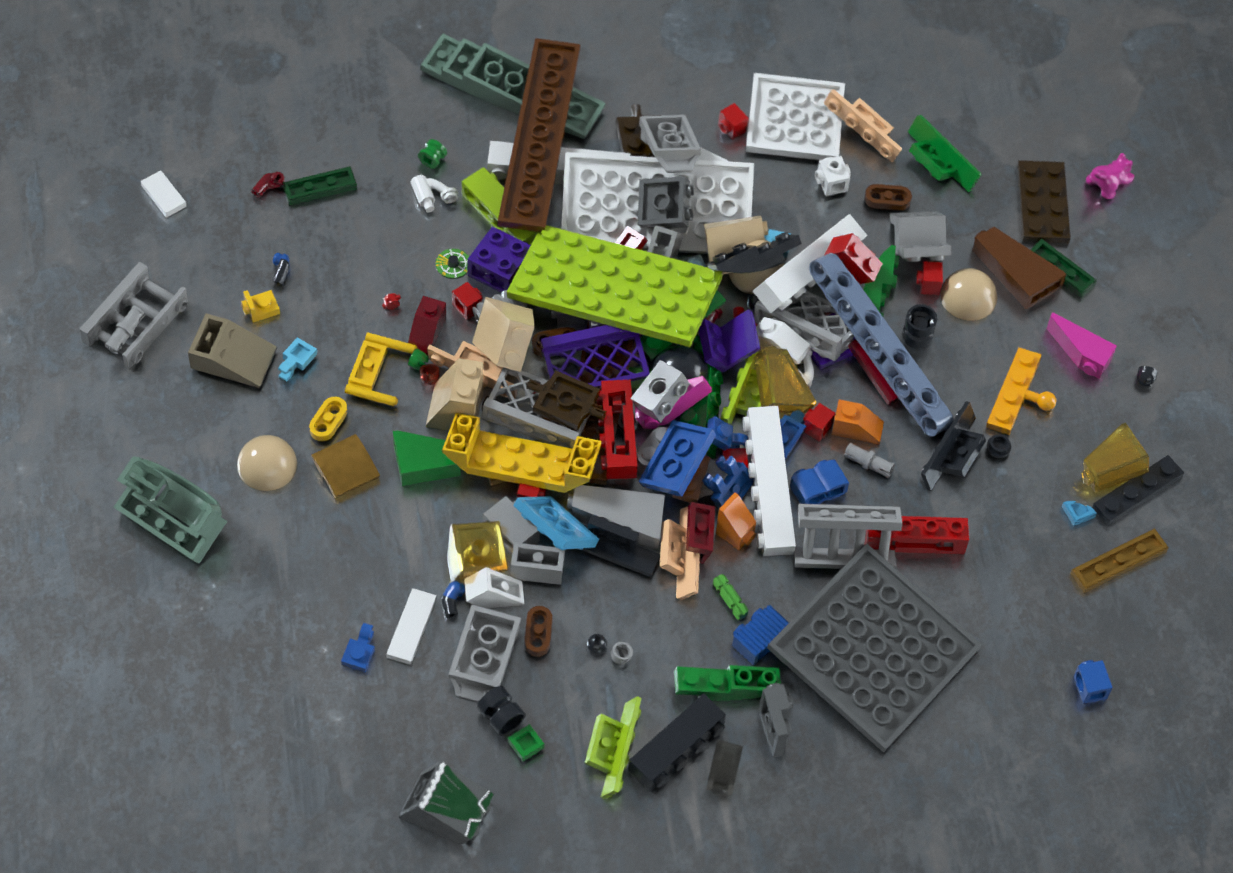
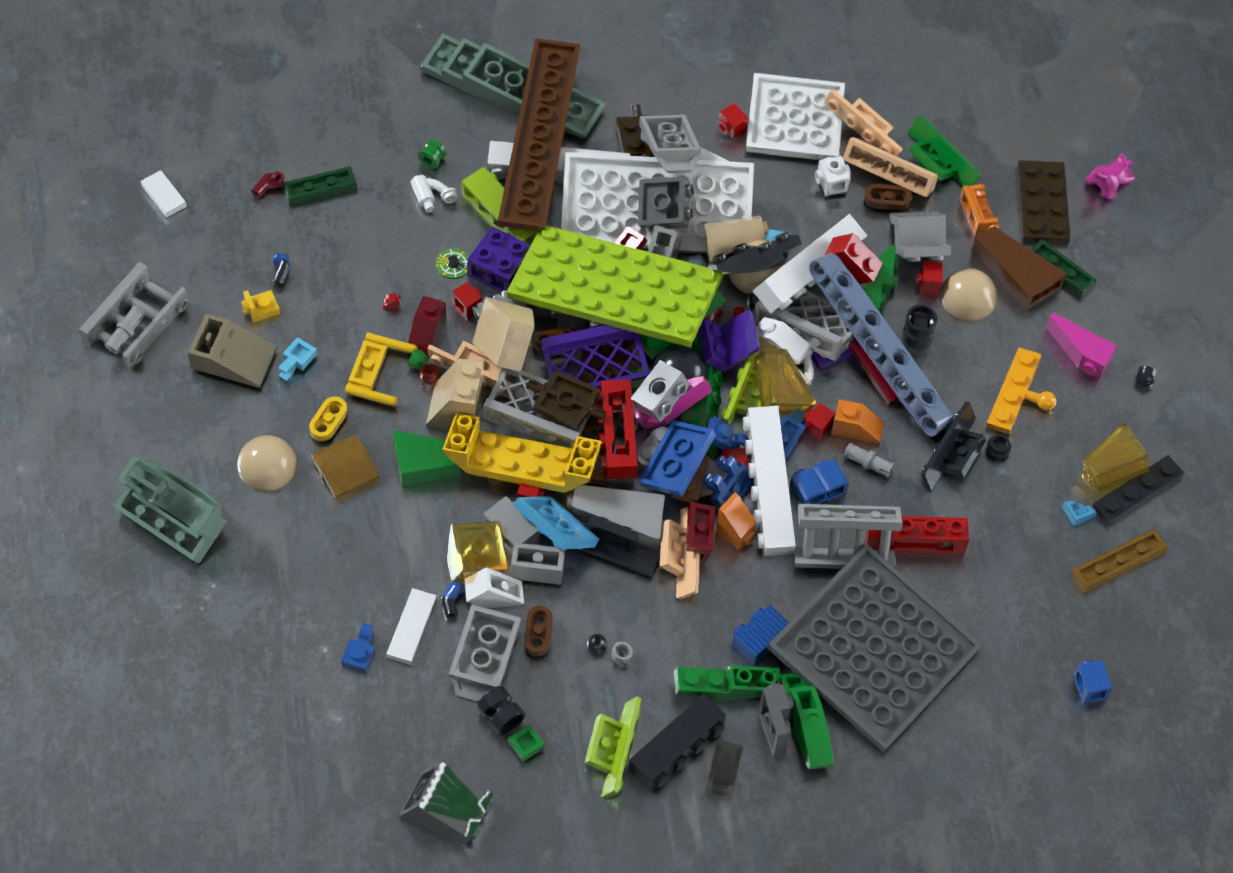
bright green axle [713,574,749,620] -> none
none -> green slope [780,673,834,769]
none -> light nougat brick [843,137,938,197]
none -> orange hinge [960,184,1000,237]

